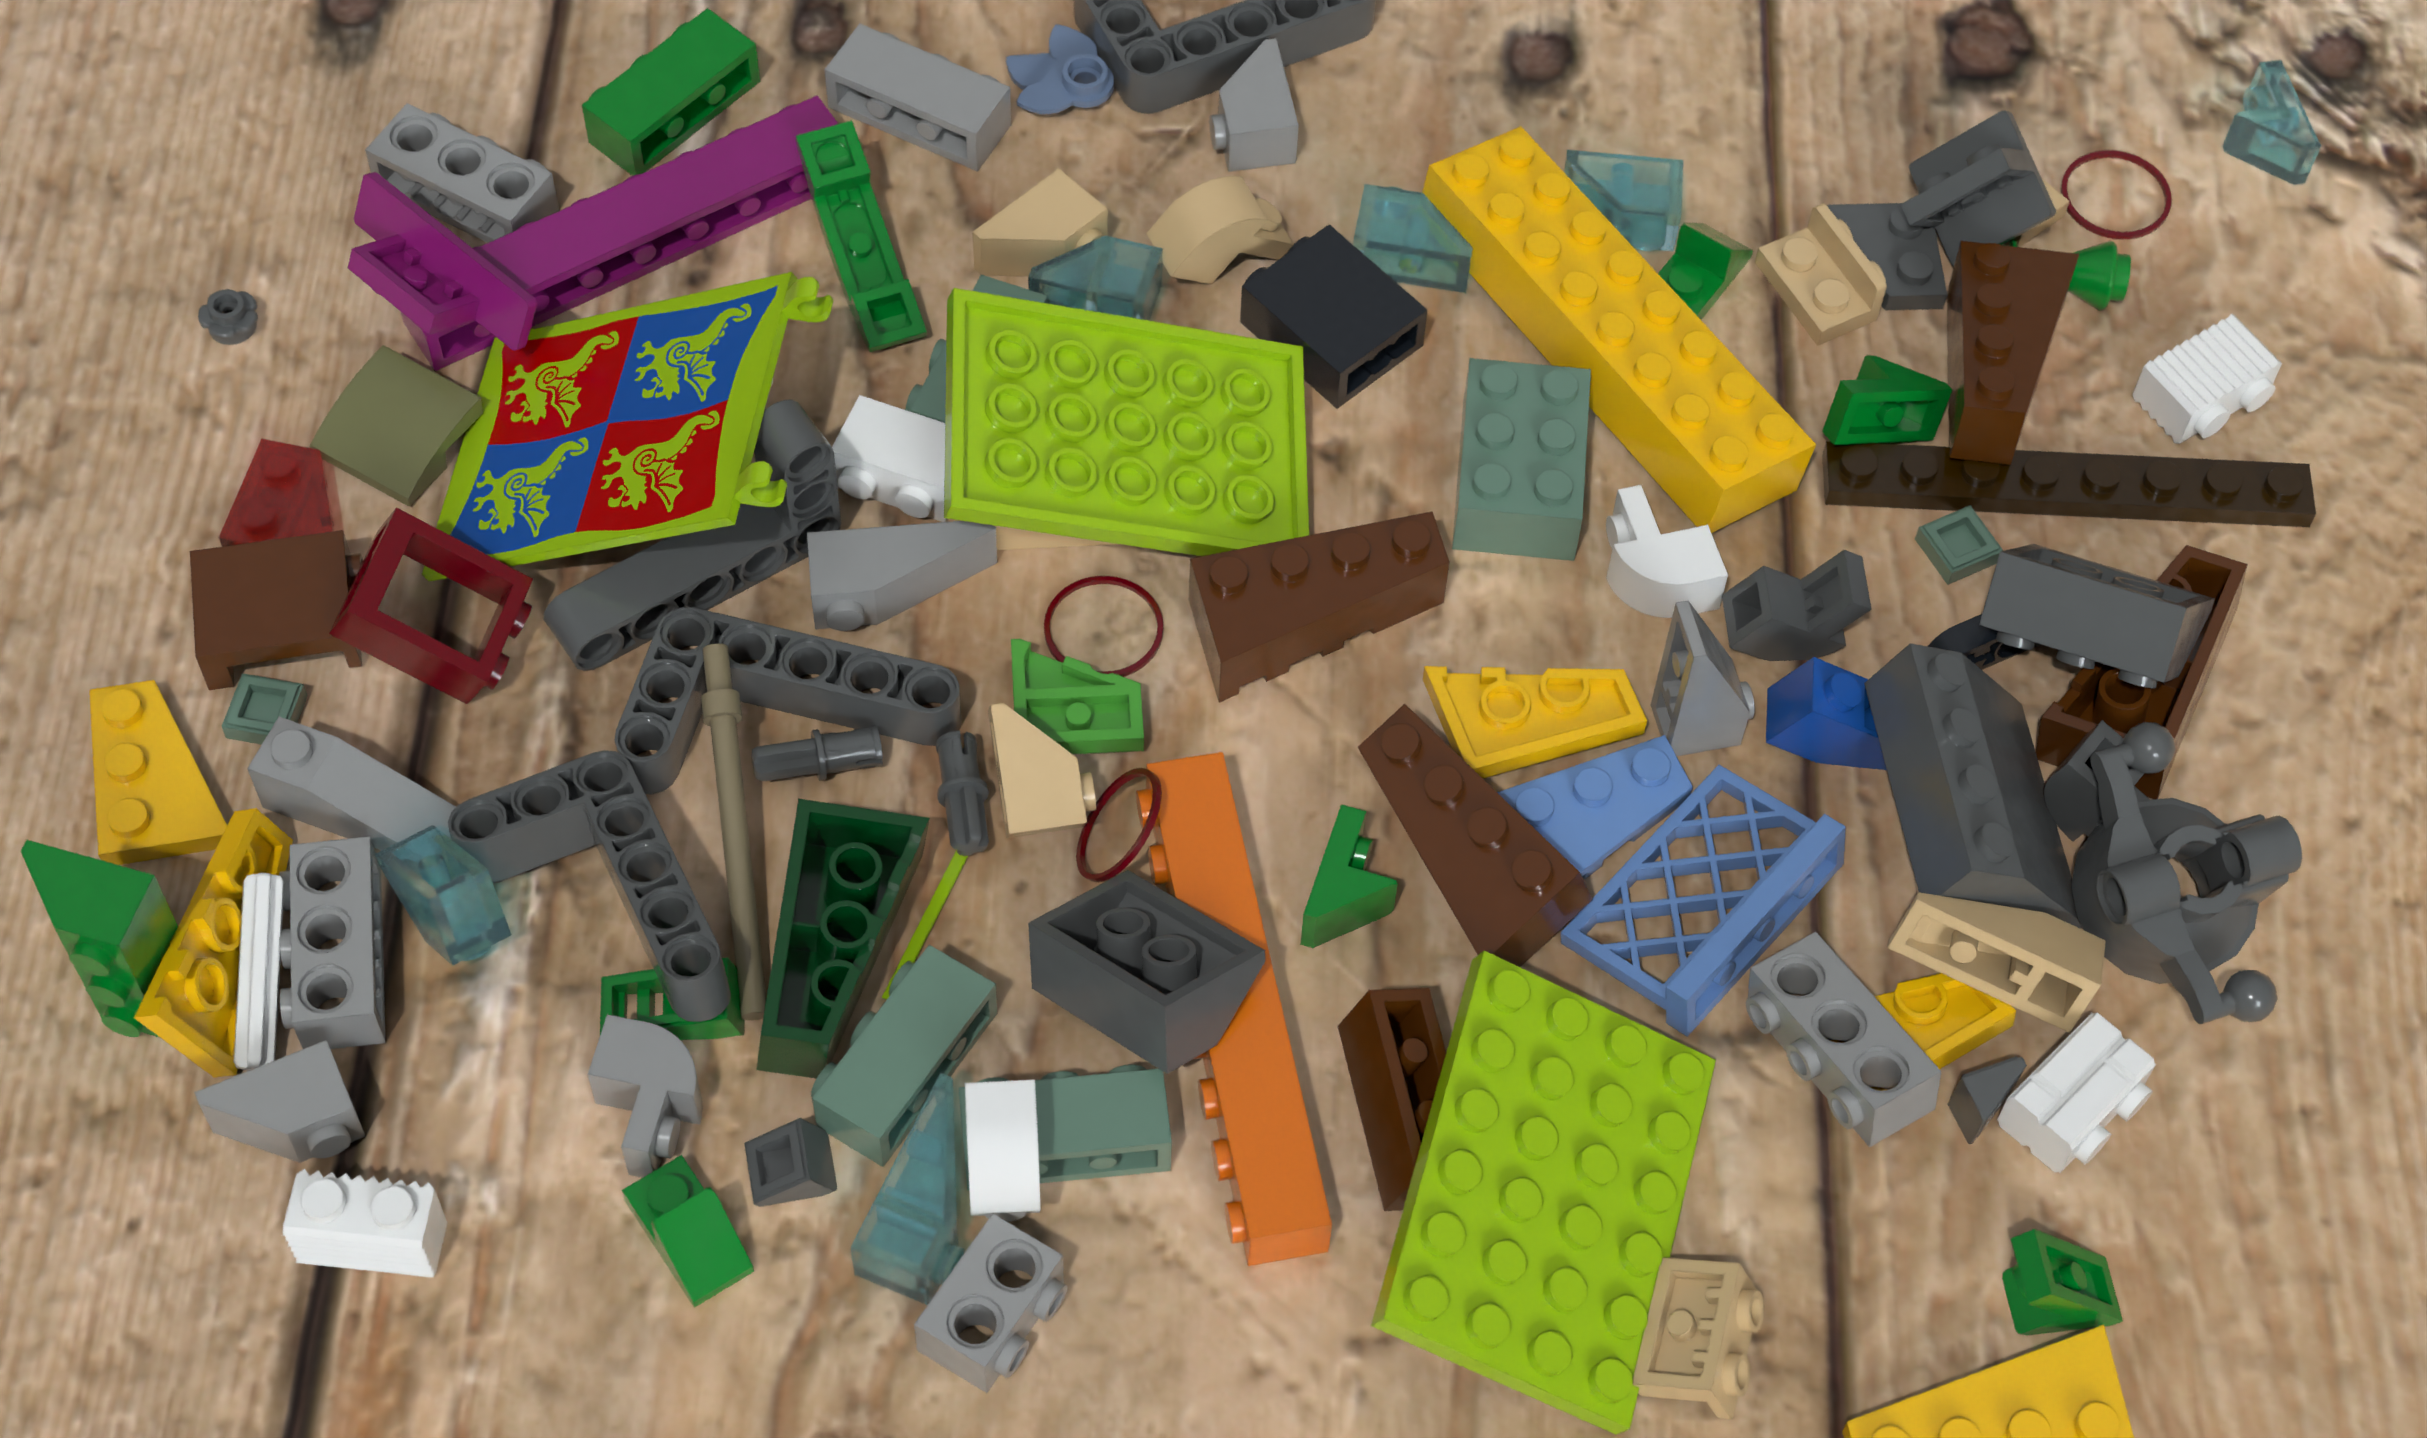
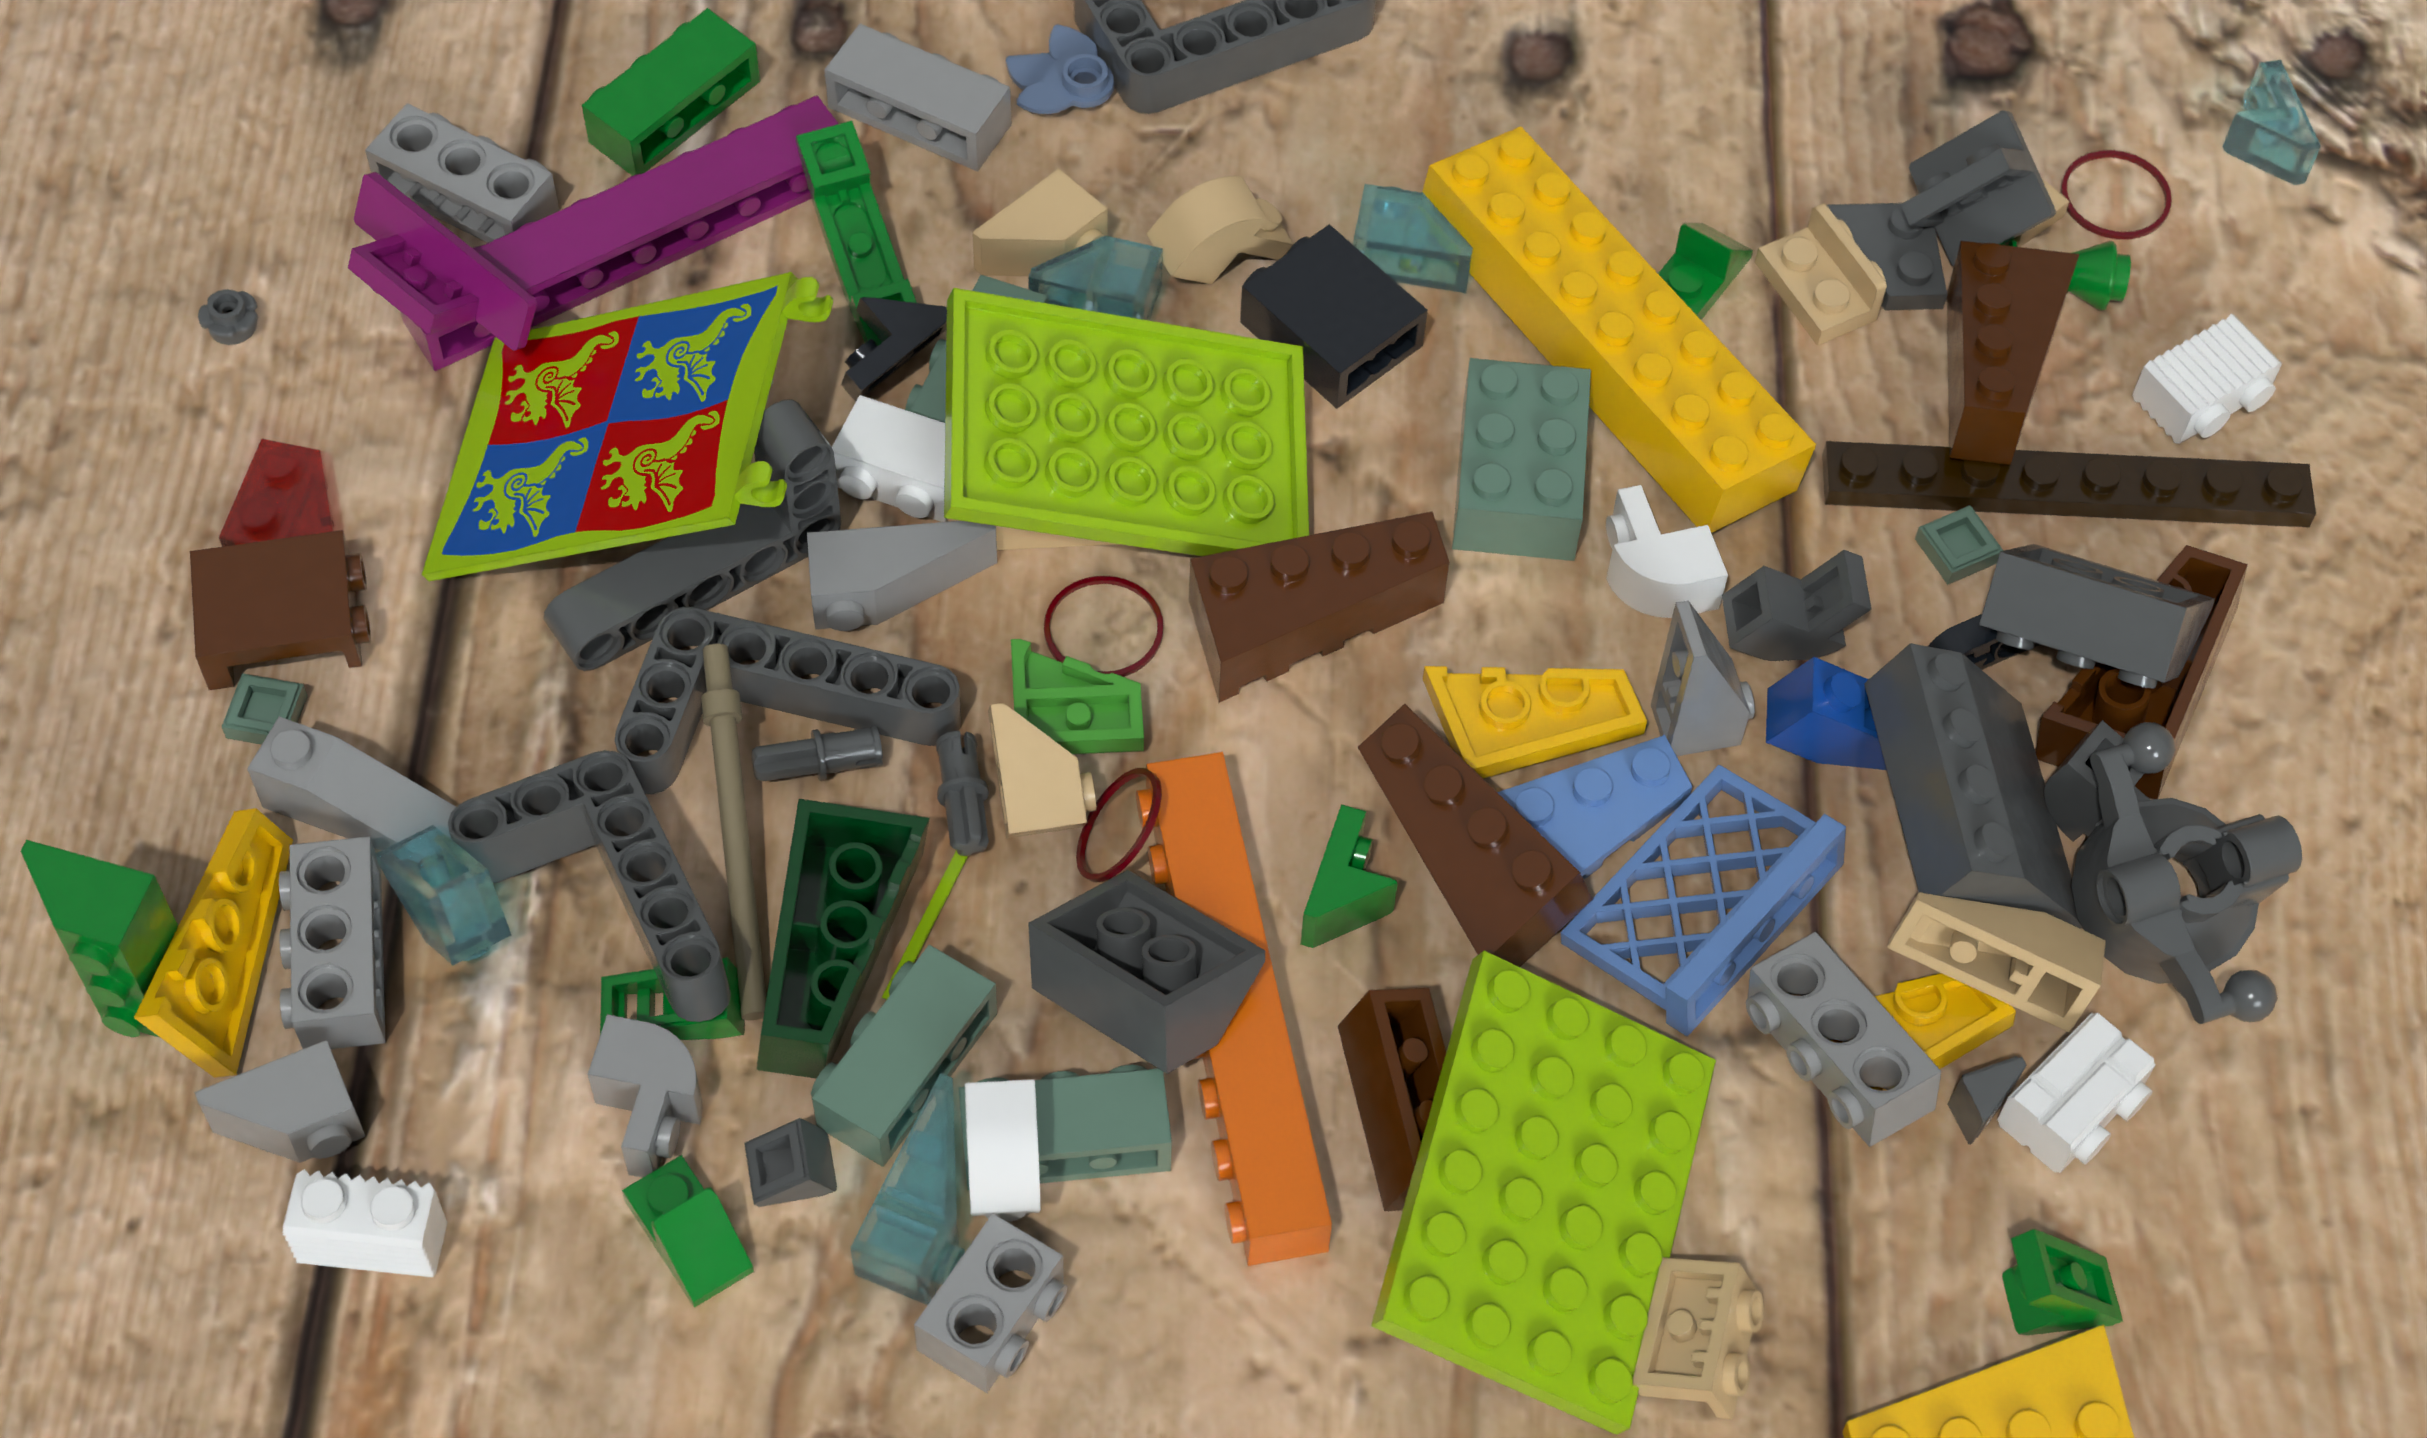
yellow wing [89,680,227,865] -> none
white axle [233,873,284,1071] -> none
olive slope [310,345,483,506] -> none
dark red window [329,507,533,704] -> none
light grey slope [1209,38,1299,172] -> none
clear light blue slope [1563,150,1683,252] -> none
green slope [1822,355,1953,445] -> none
none -> black slope [841,297,947,402]

